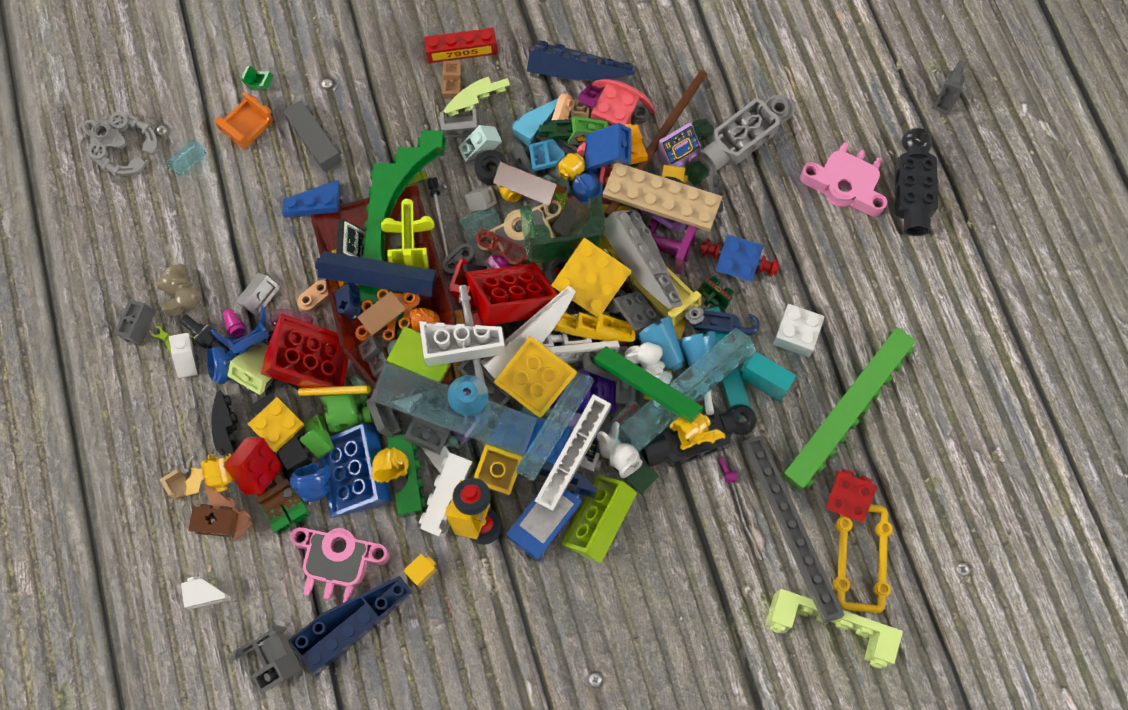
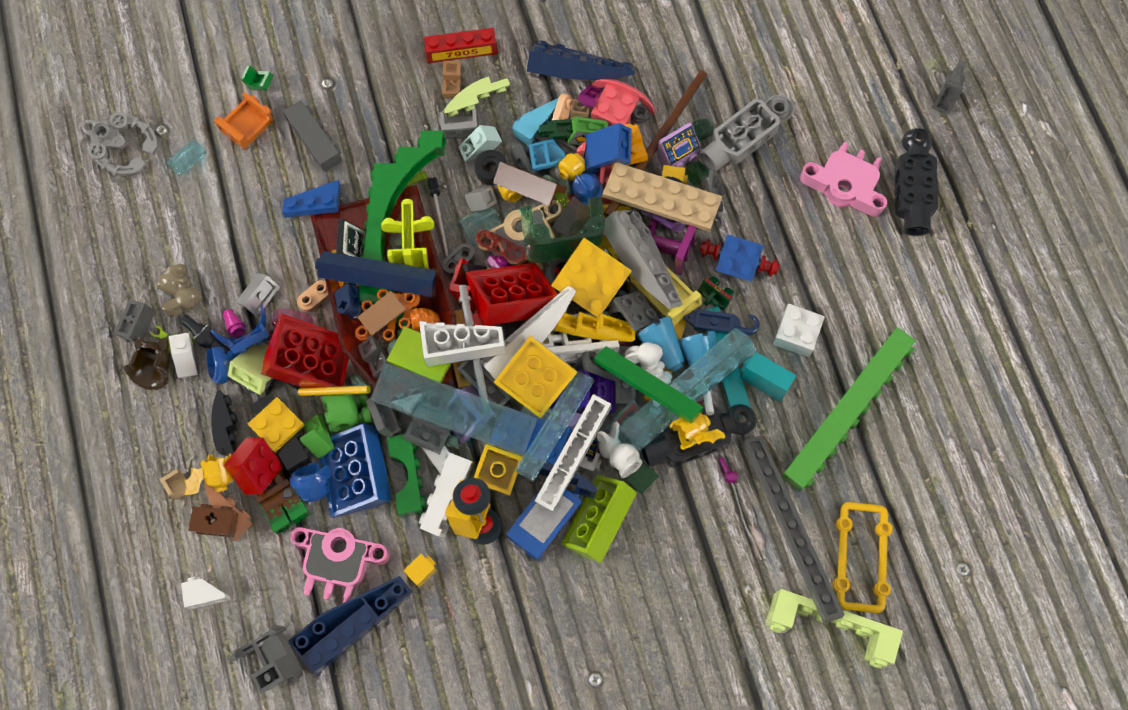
yellow hair [371,447,408,483] -> none
dark azure cone [448,375,489,416] -> none
light grey plate [685,306,704,324] -> none
red bracket [826,468,878,522] -> none
none -> dark brown hair [123,337,169,390]

